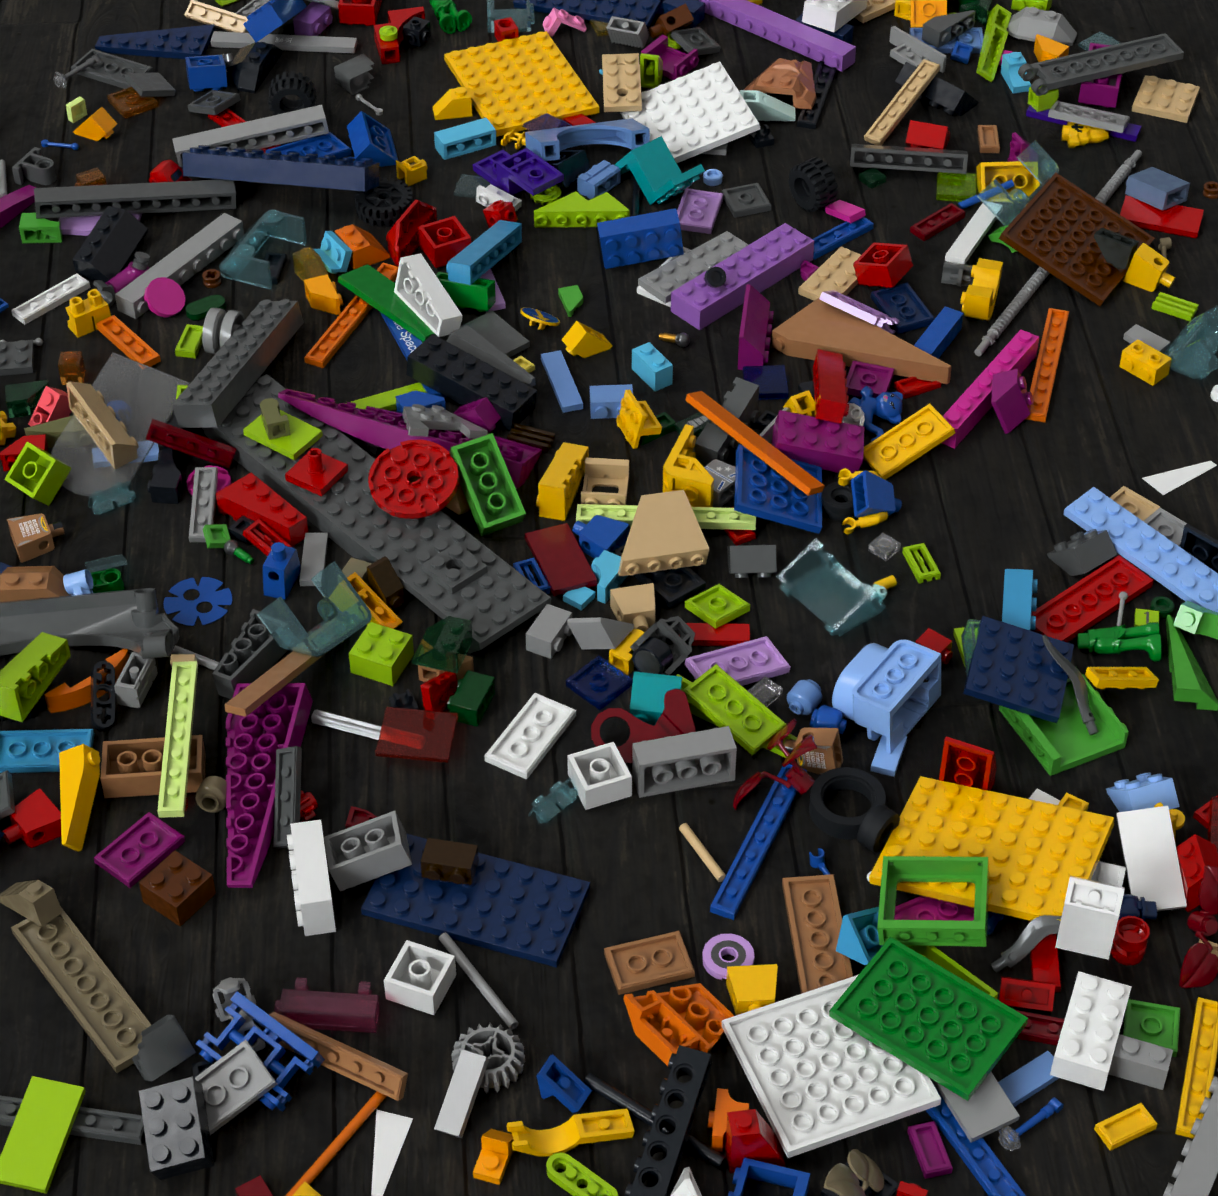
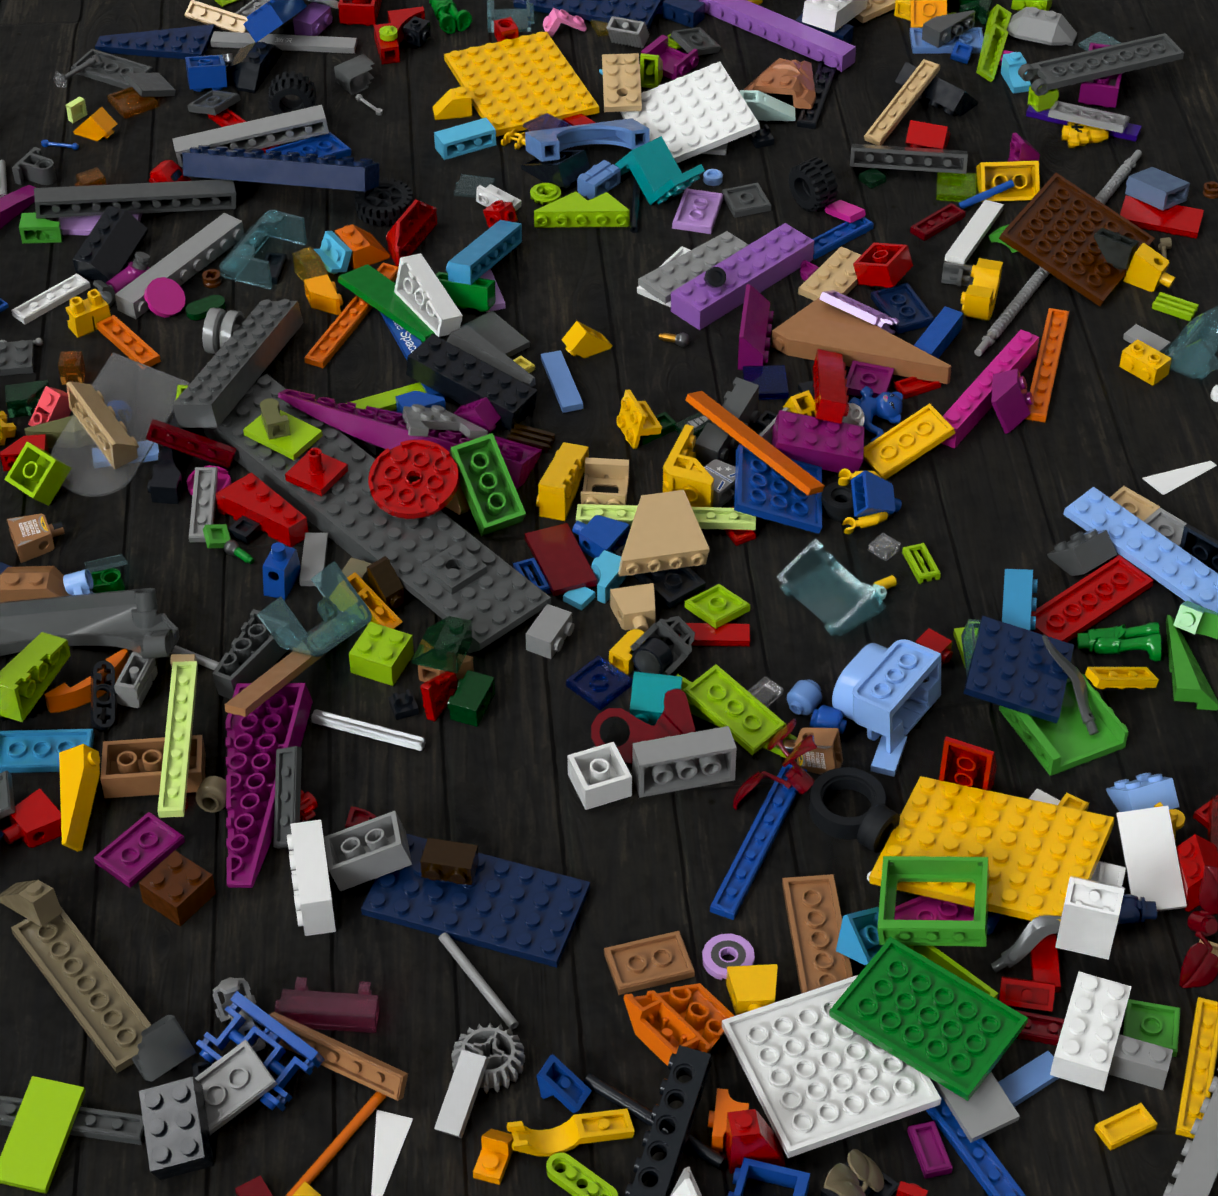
clear light blue hinge [88,480,136,515] -> none
blue piece [163,577,232,626] -> none
lime tile [175,324,203,359] -> none
red tile [242,518,292,556] -> none
blue slope [347,111,399,167] -> none
clear red piece [375,707,458,763] -> none
white brick [384,940,456,1015] -> none
yellow window [396,156,428,187] -> none
red brick [418,216,471,268] -> none
dark purple bracket [473,148,564,196] -> none
white tile [484,693,576,780] -> none
piece [520,307,560,330] -> none
clear light blue hinge [528,778,578,823] -> none
bright green tile [558,285,583,317] -> none
light grey slope [567,617,634,649] -> none
medium blue brick [589,384,633,419] -> none
blue brick [597,208,684,269] -> none
medium azure brick [632,342,673,392] -> none
reddish brown torso [649,3,694,38] -> none
tan bar [679,823,726,882] -> none
lavender tile [685,636,791,686] -> none
dark grey slope [727,545,777,578] -> none
blue hand [809,848,830,875] -> none
light grey bracket [889,26,947,73] -> none
medium nougat tile [977,125,1000,153] -> none
clear light blue windscreen [977,141,1059,226] -> none
piece [999,1097,1064,1151] -> none
light orange slope [1034,34,1069,62] -> none
red wheel [1111,916,1150,965] -> none
light grey hinge [1116,591,1128,626] -> none
tan plate [1132,75,1200,123] -> none
lime tile [1134,608,1159,626] -> none
dark green tile [1150,596,1174,619] -> none

